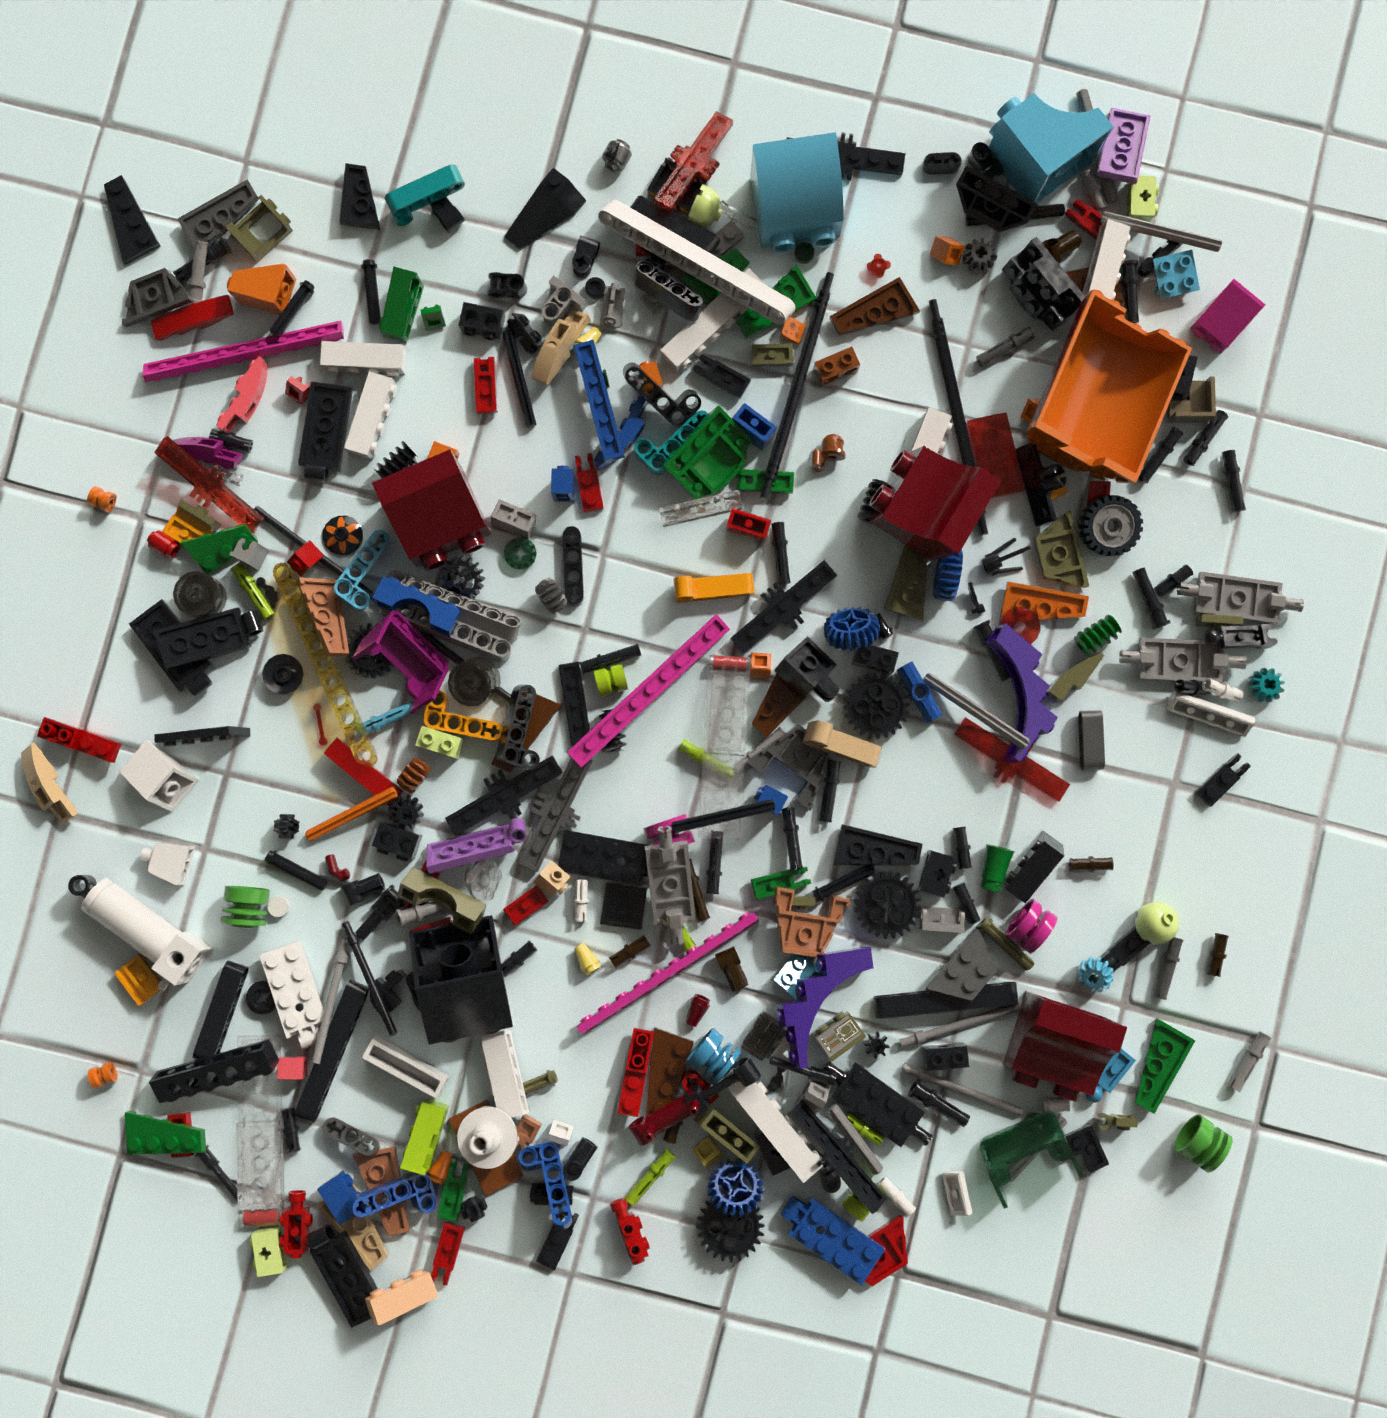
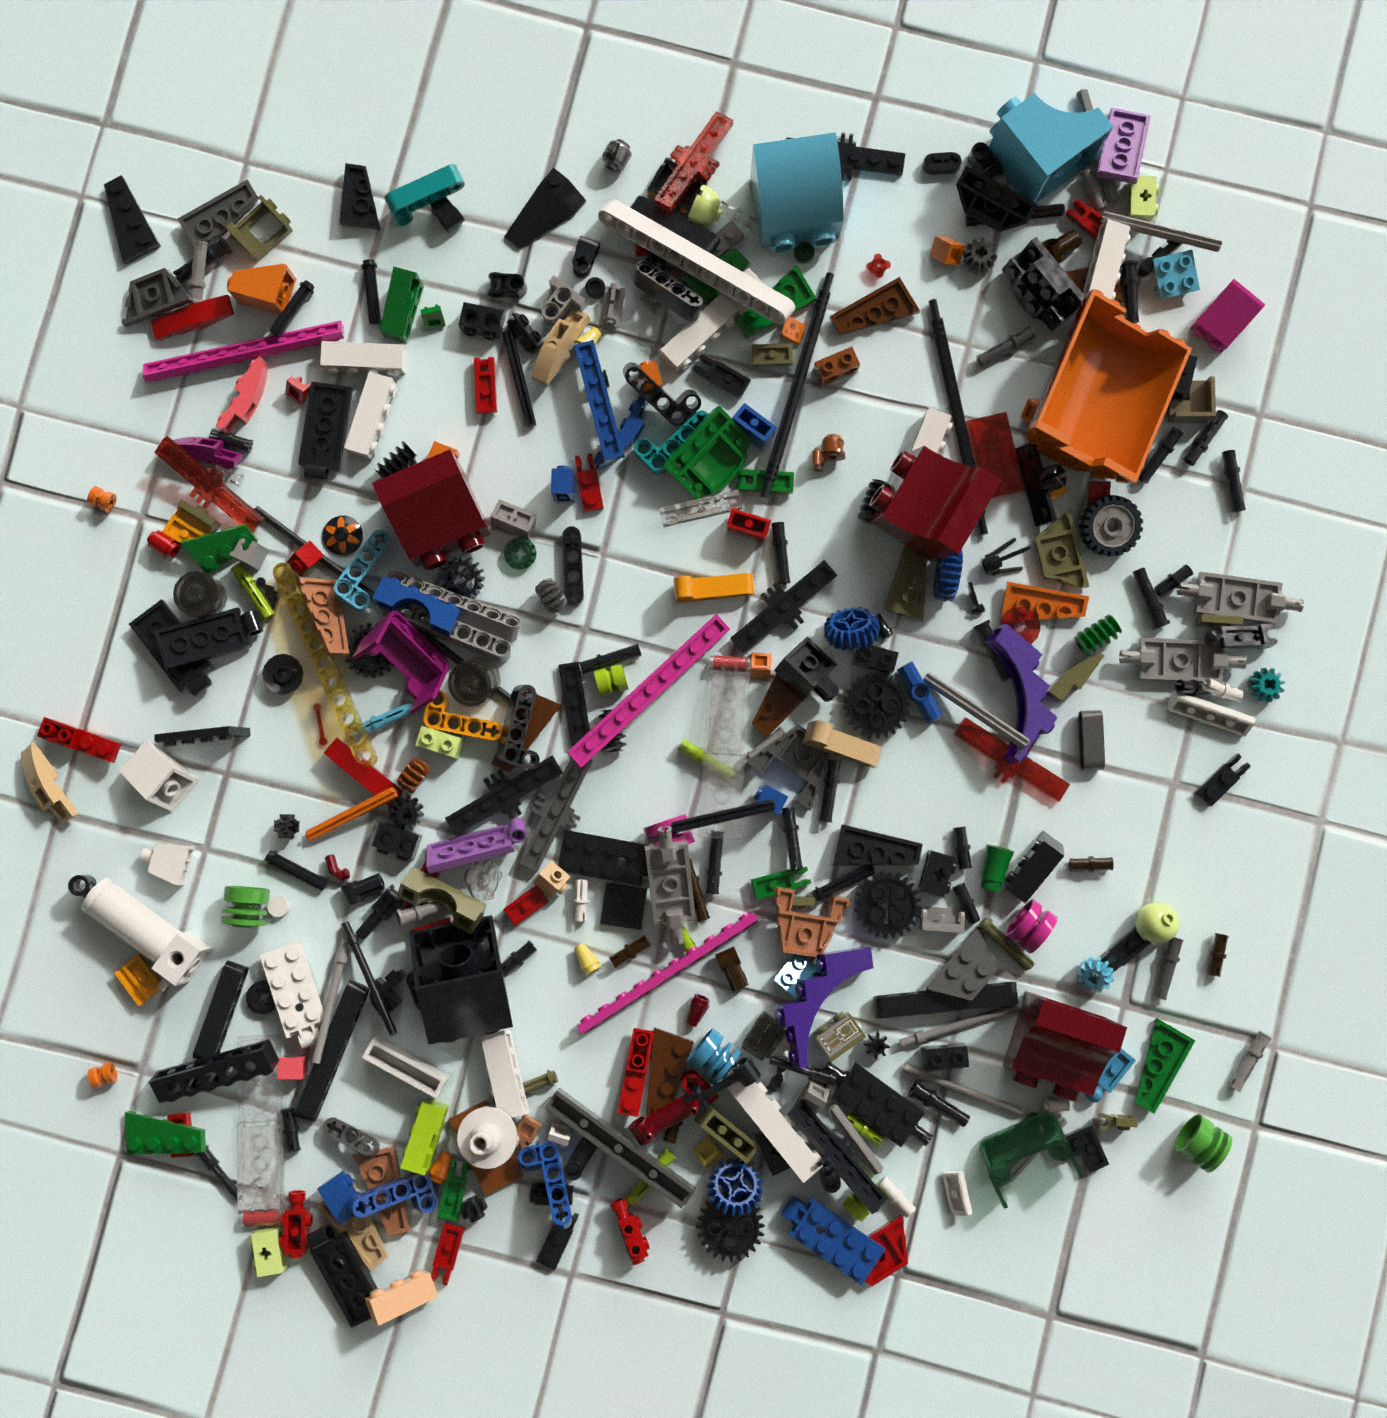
none -> dark grey tile [545,1088,696,1208]

